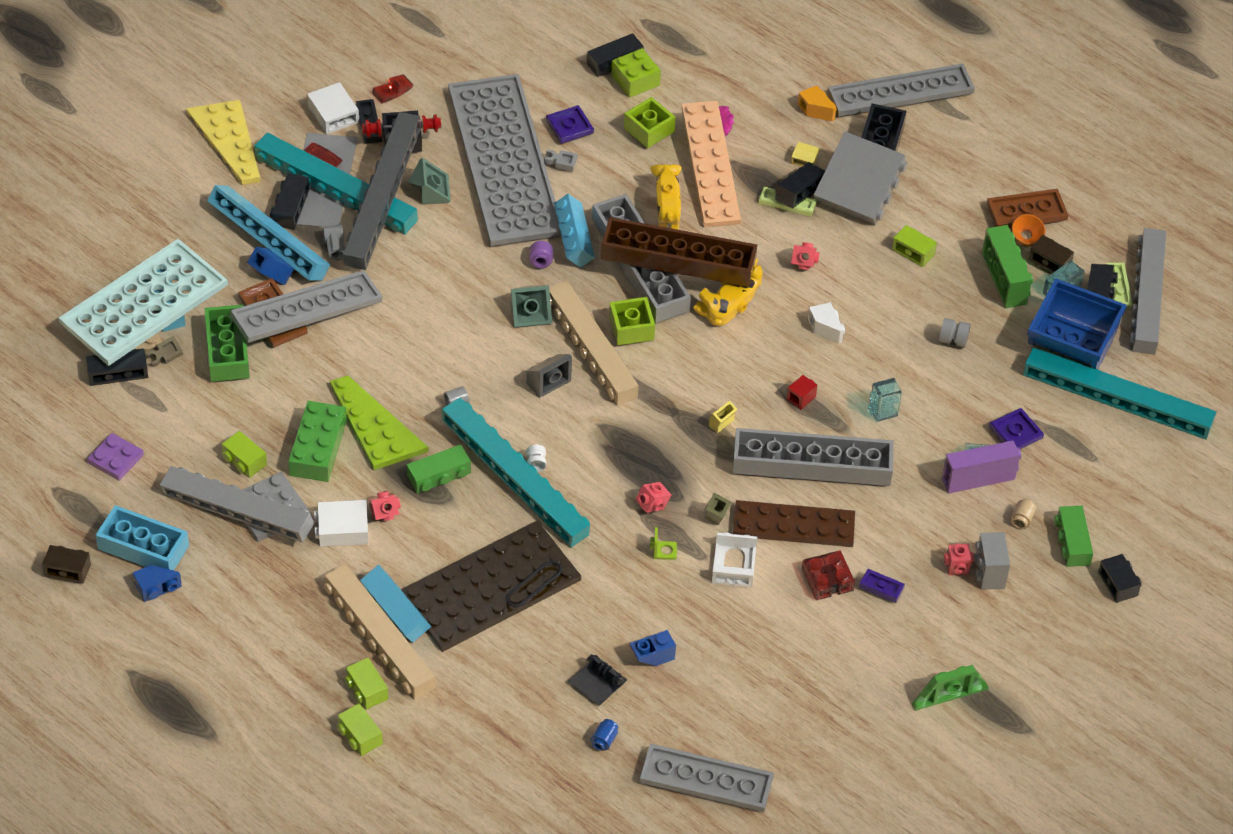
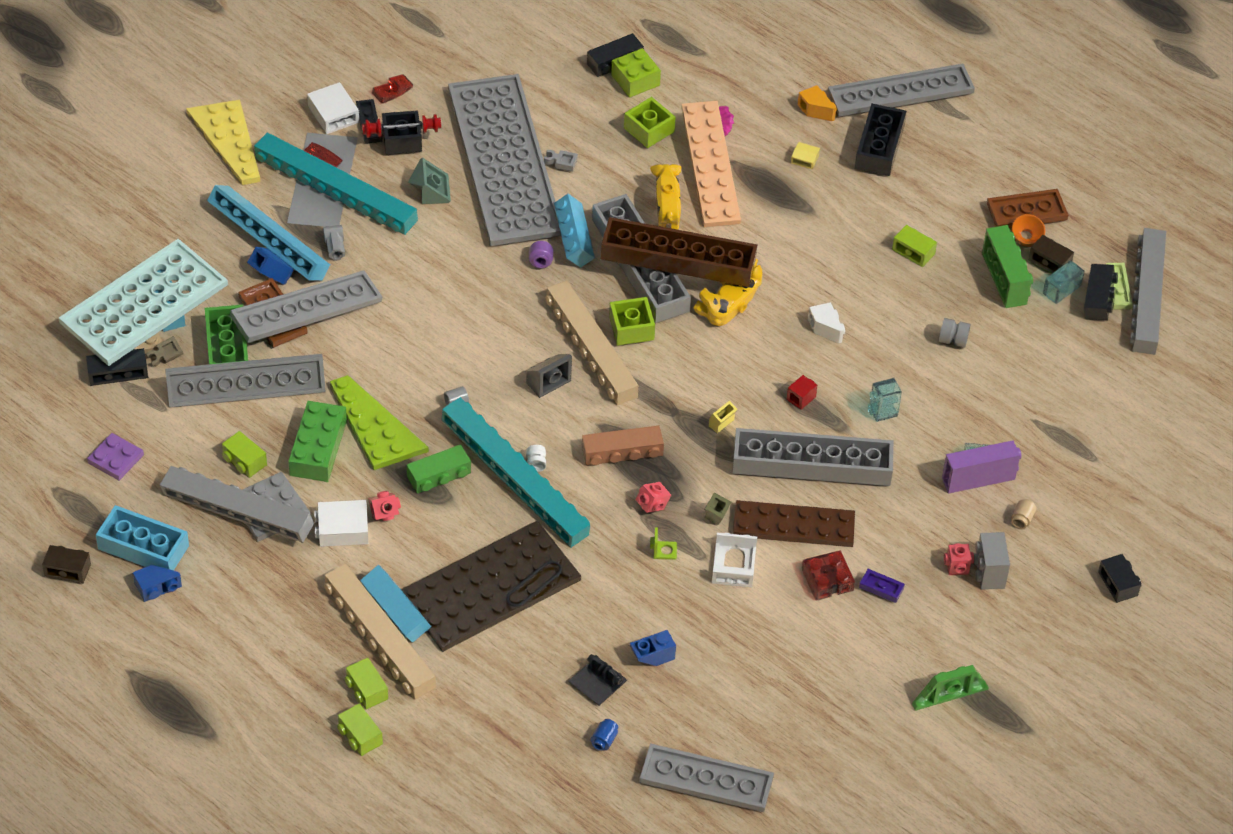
black brick [270,173,310,230] -> none
dark grey brick [341,112,421,270] -> none
sand green slope [511,285,552,327] -> none
dark purple plate [546,105,594,144] -> none
yellowish green tile [758,187,817,217] -> none
black brick [775,162,826,209] -> none
coral brick [791,242,820,270] -> none
light grey brick [814,131,907,225] -> none
dark purple plate [989,408,1044,449] -> none
teal brick [1023,348,1217,440] -> none
blue container [1027,278,1127,369] -> none
bright green brick [1054,505,1093,567] -> none
none -> light grey plate [165,354,326,407]
none -> nougat brick [582,425,664,466]

